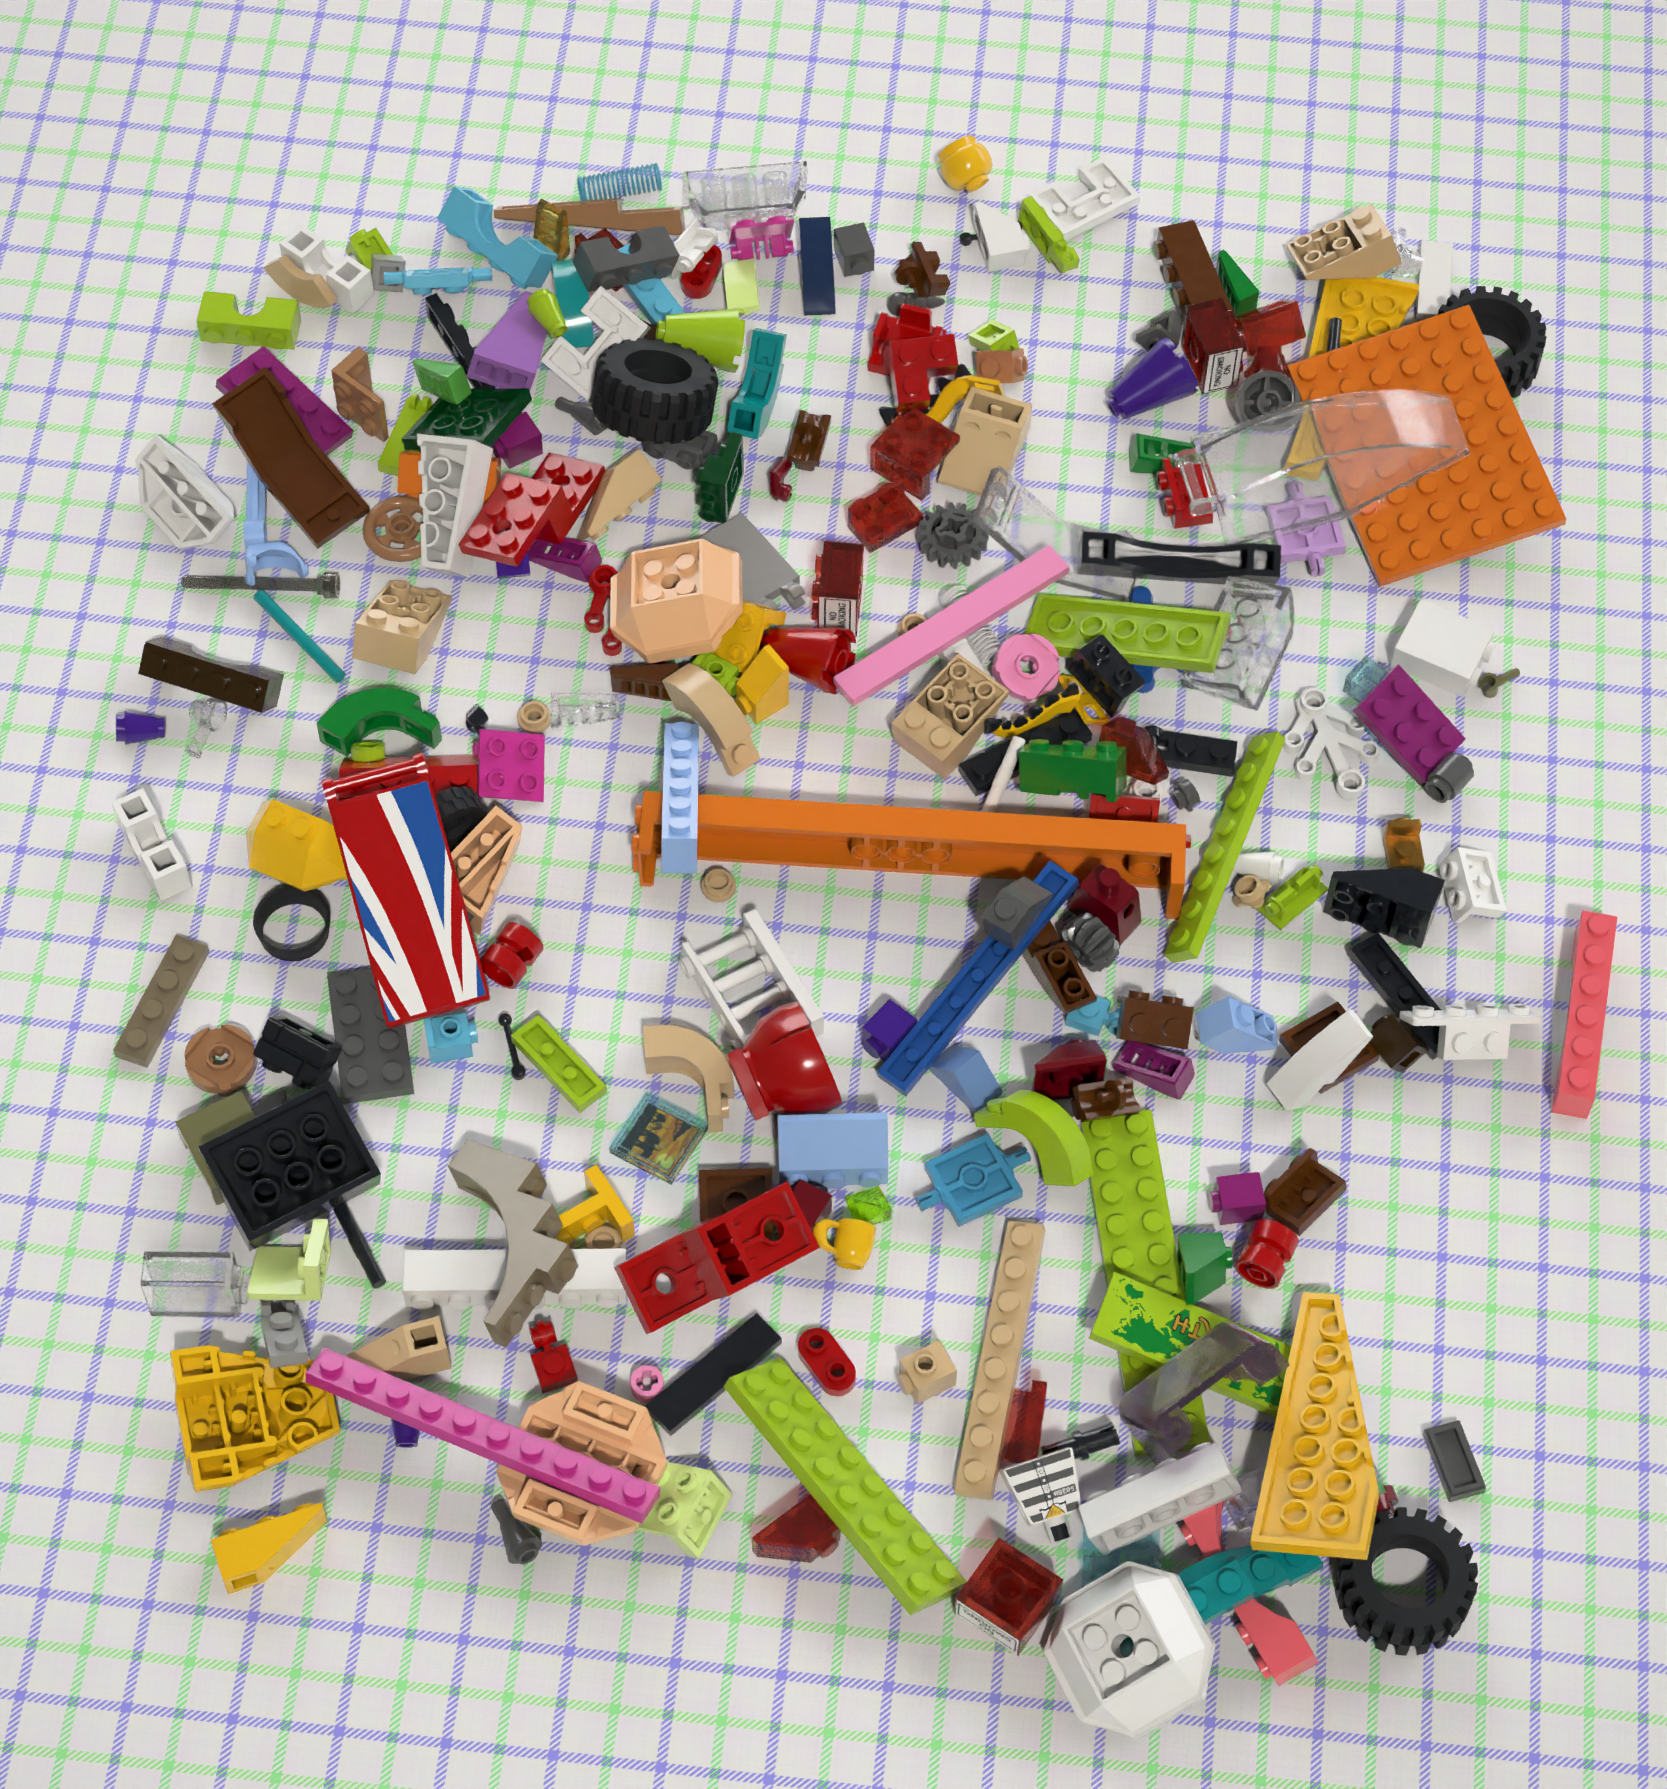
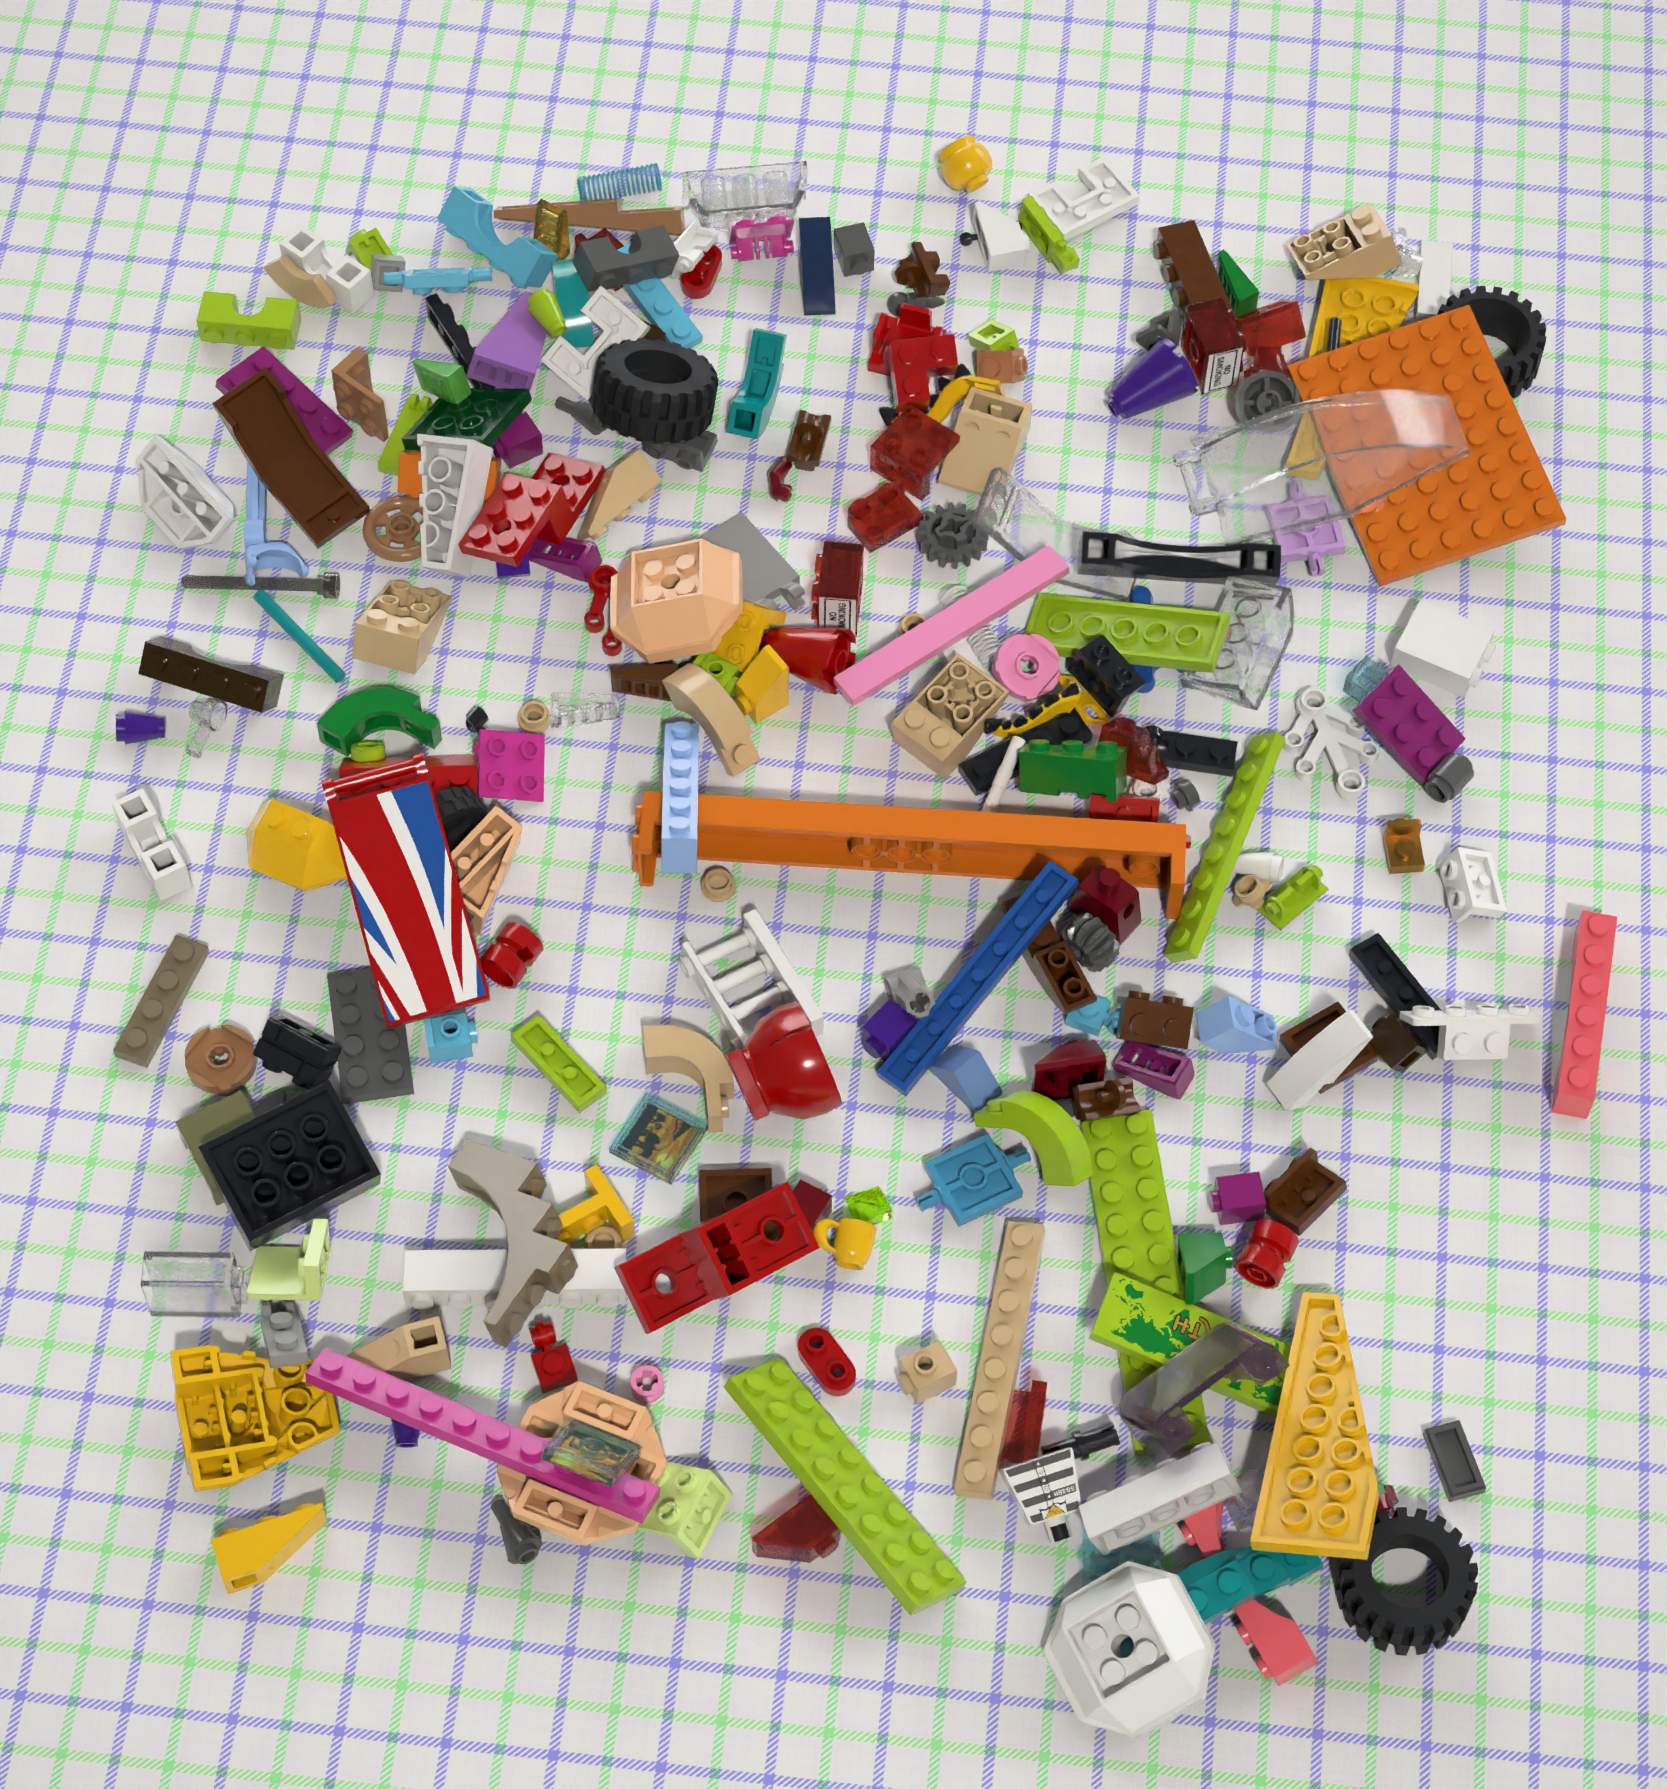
black tyre [253,886,330,961] -> none
black piece [333,1203,386,1289] -> none
black hinge [498,1013,526,1080] -> none
black tile [645,1313,782,1436] -> none
lime cone [655,308,745,373] -> none
dark green plate [695,431,744,524] -> none
yellowish green slope [723,258,760,316] -> none
light blue slope [778,1112,888,1190] -> none
clear red brick [954,1537,1063,1656] -> none
dark grey slope [981,876,1053,951] -> none
green slope [1129,433,1199,473] -> none
red bracket [1157,458,1214,529] -> none
black slope [1323,868,1445,948] -> none
olive hand [1478,668,1520,698] -> none
none -> clear light blue tile [542,1419,642,1487]
none -> light grey piece [884,967,935,1018]

